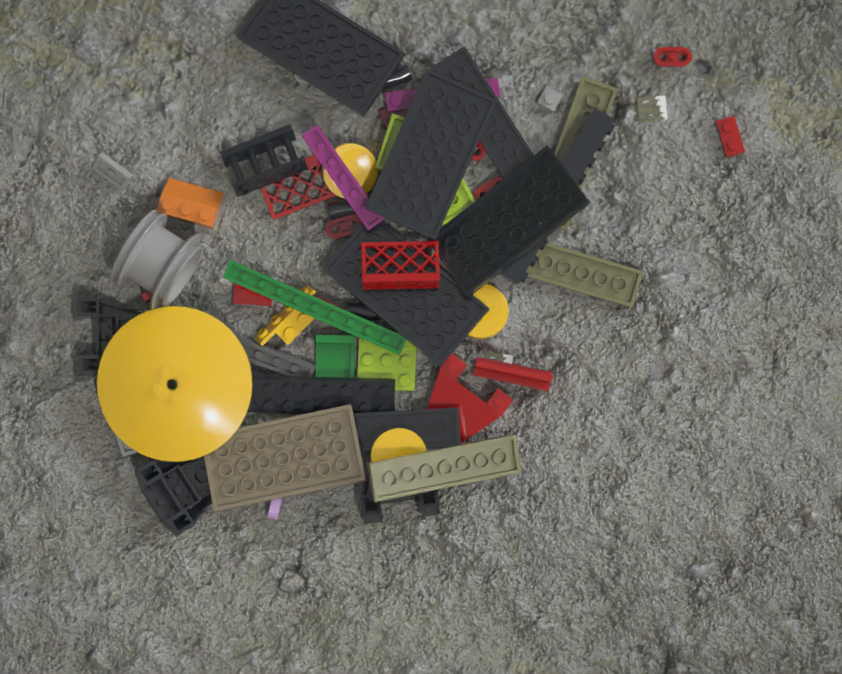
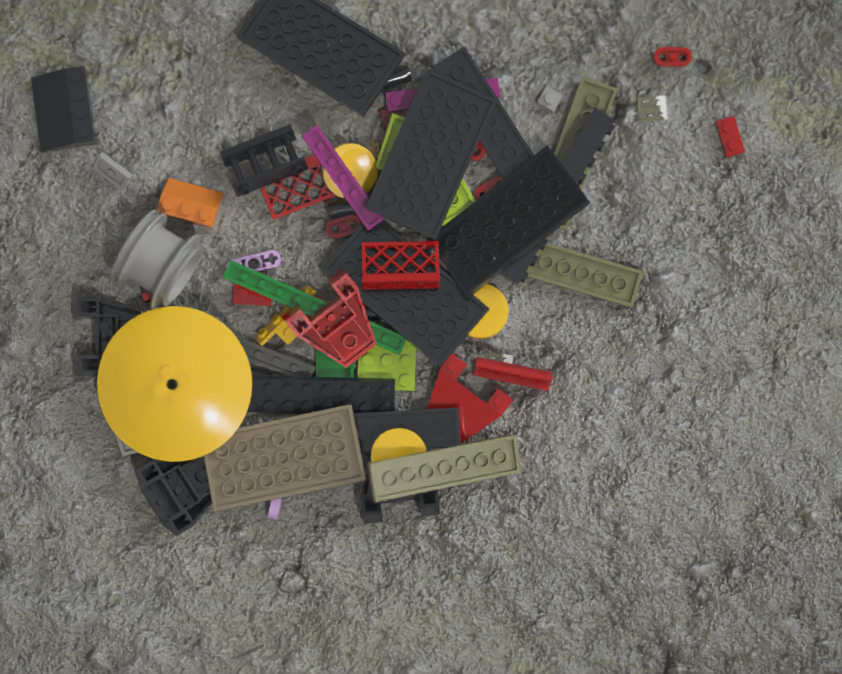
none -> black slope [31,66,97,152]
none -> lavender beam [226,250,281,272]
none -> red wedge [281,269,377,368]

